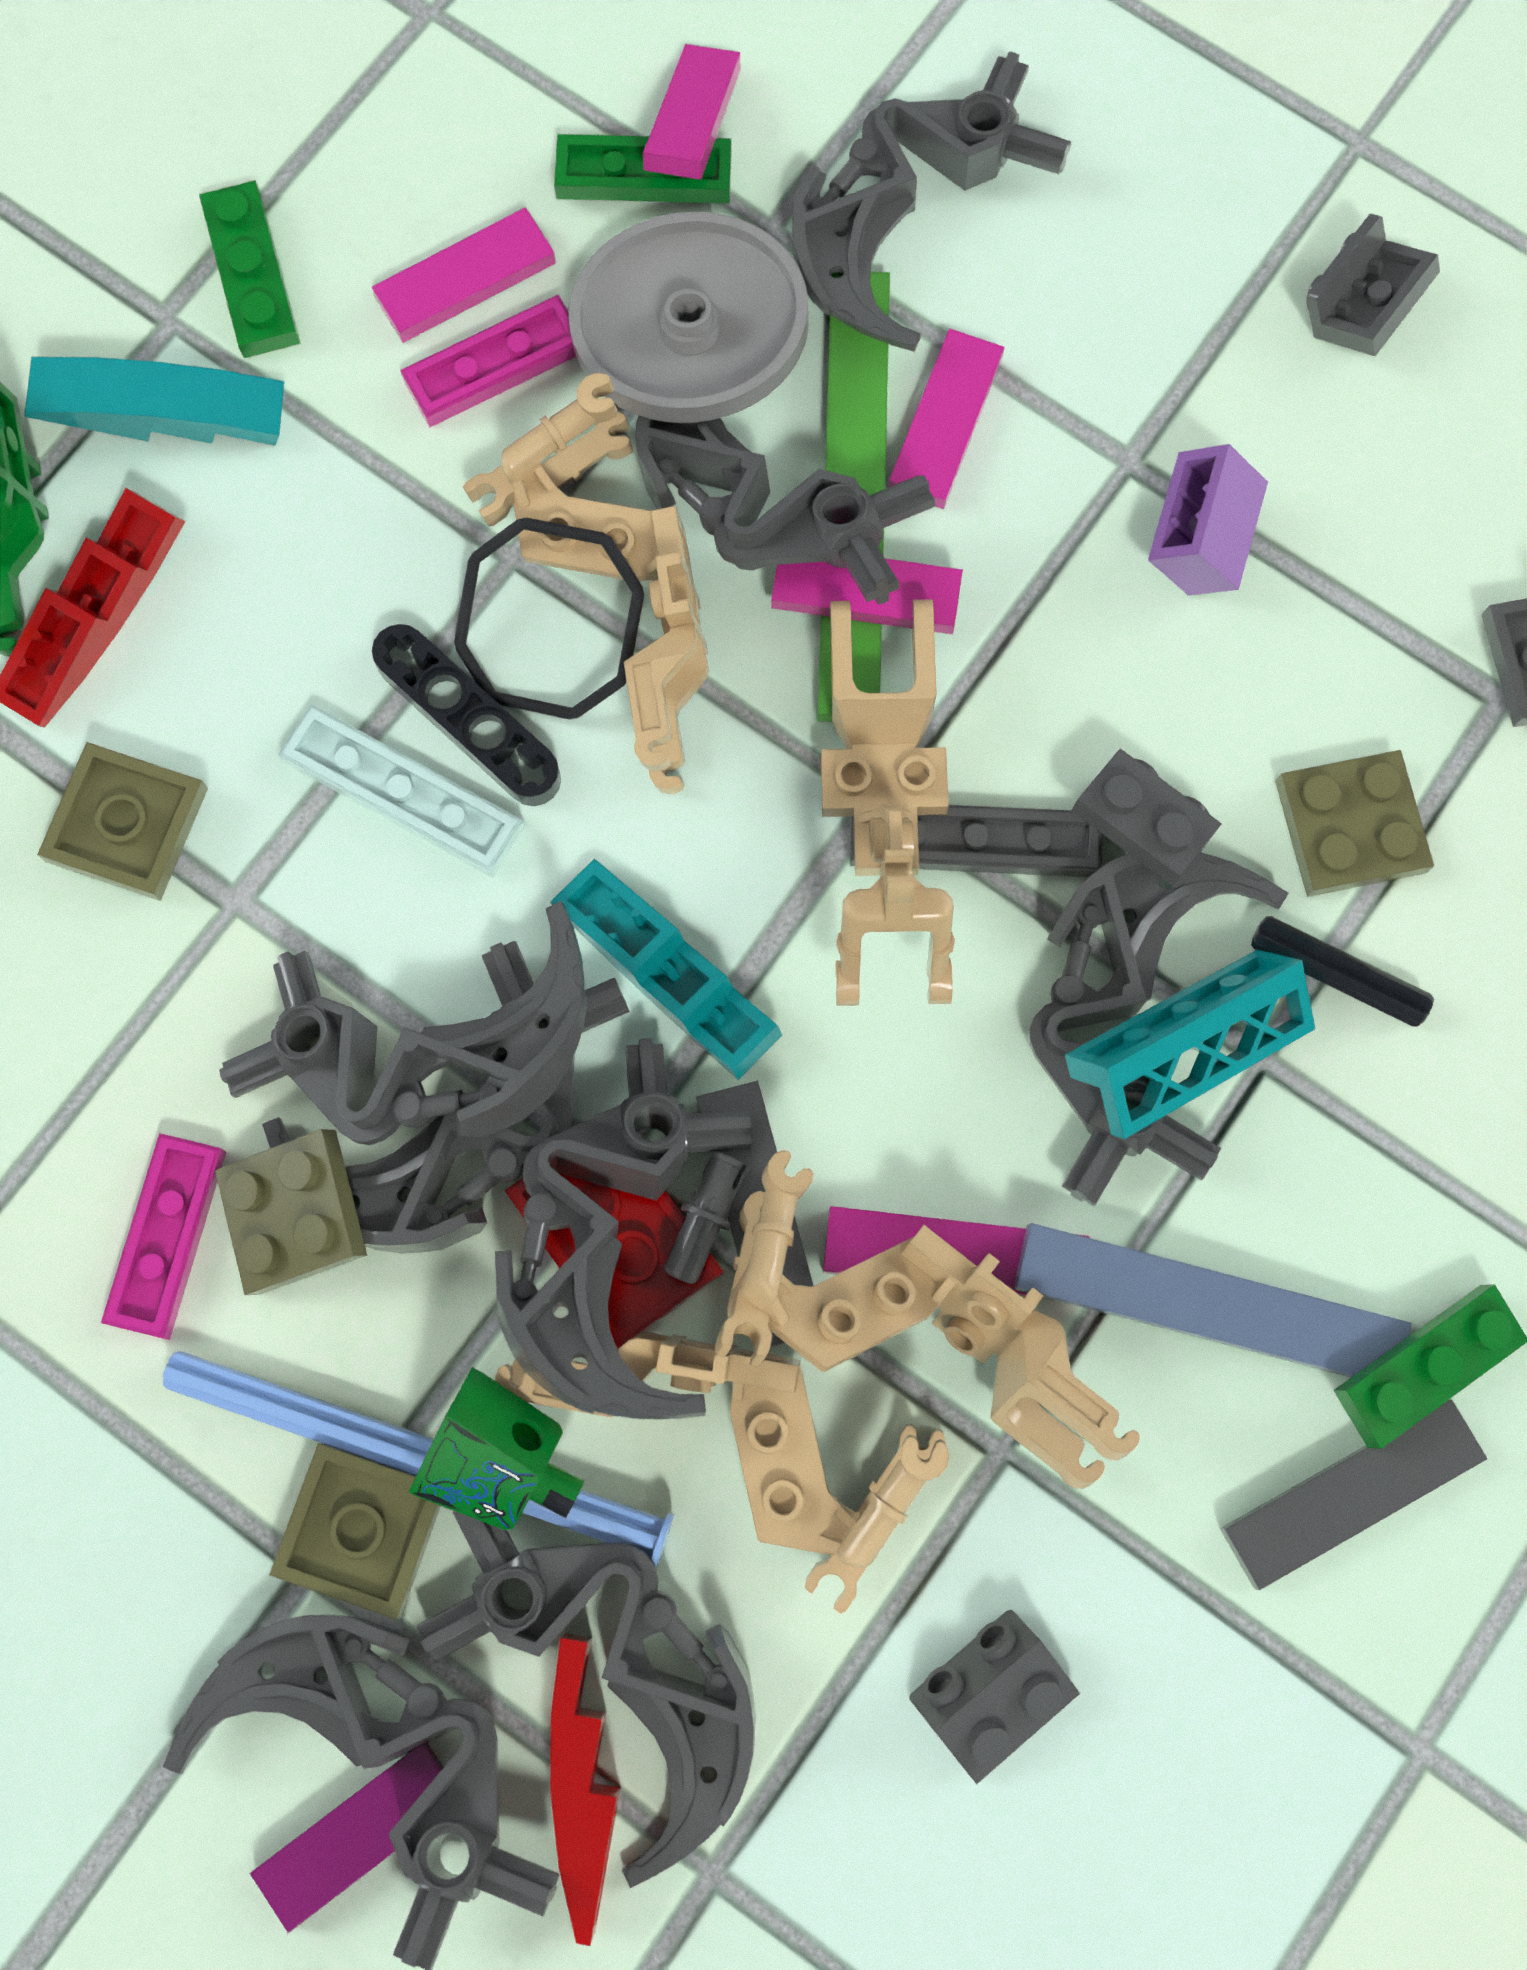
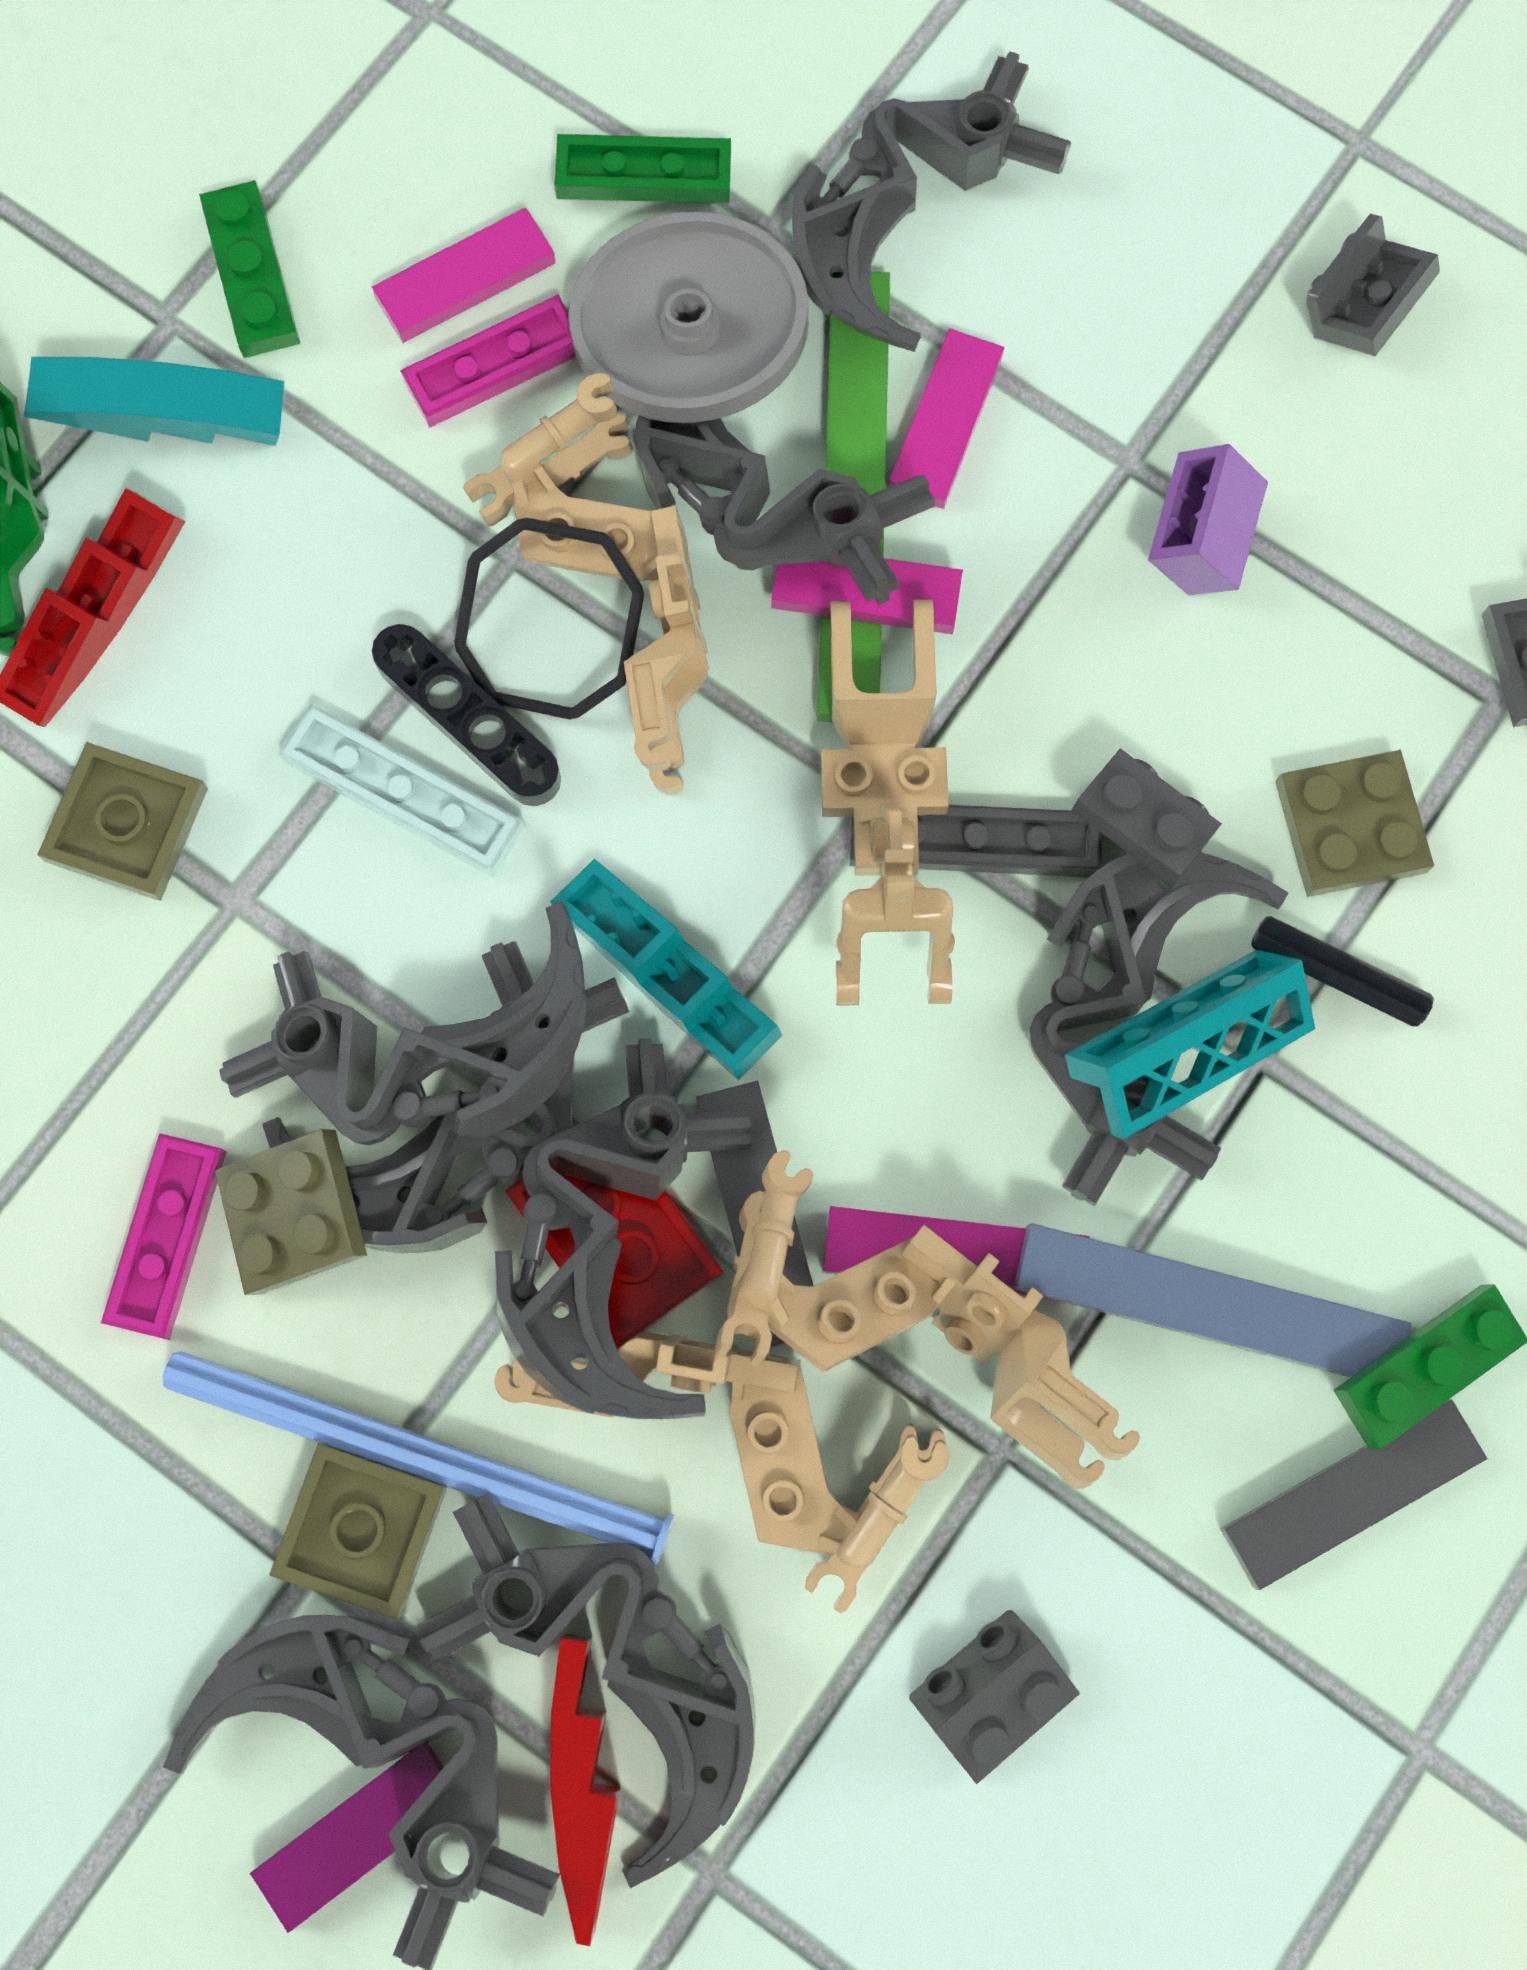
green torso [408,1367,585,1530] -> none
dark pink tile [643,44,741,179] -> none
dark grey axle [664,1151,750,1284] -> none

